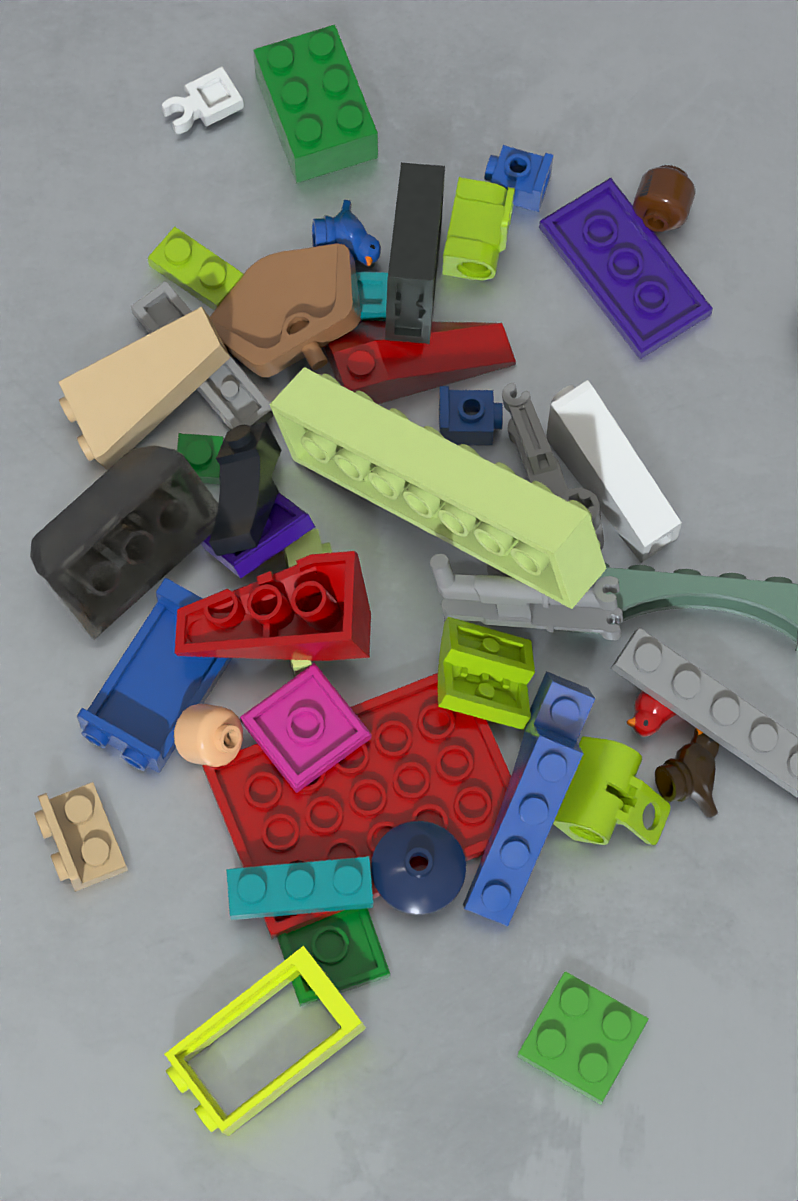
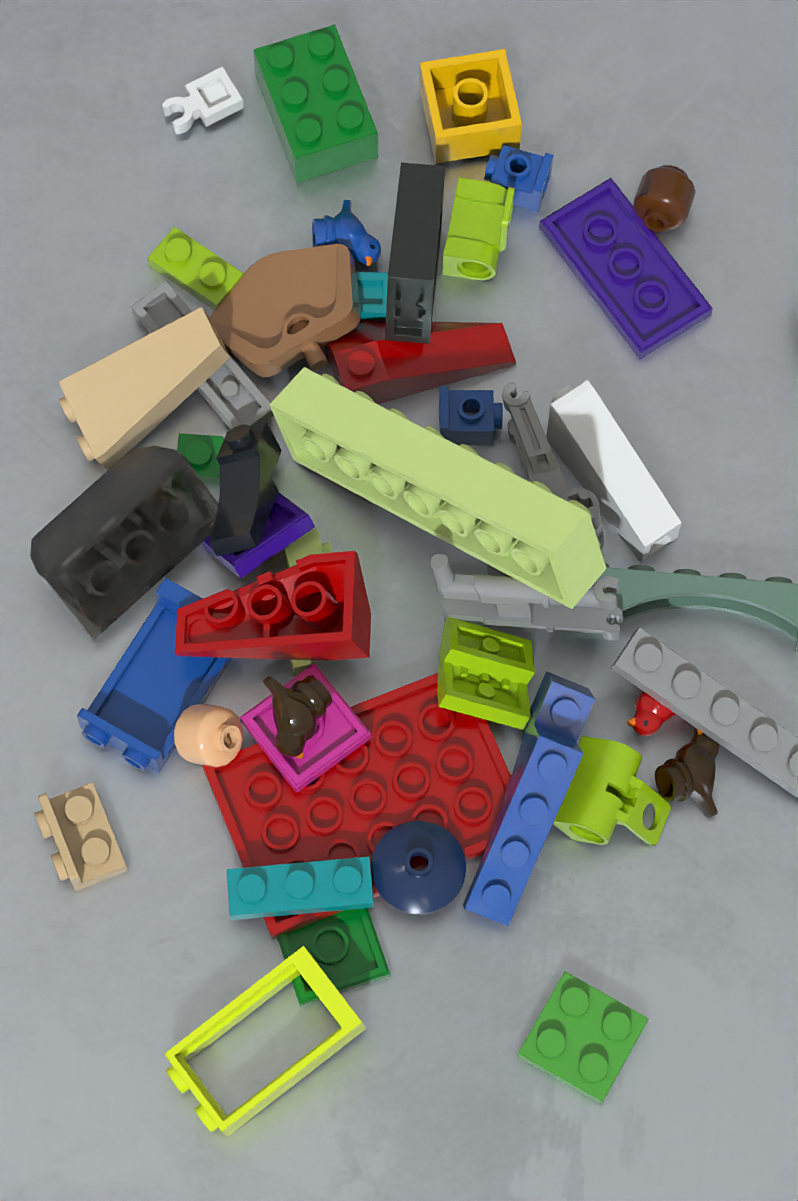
none -> dark brown animal [263,676,332,759]
none -> yellow brick [419,49,522,164]

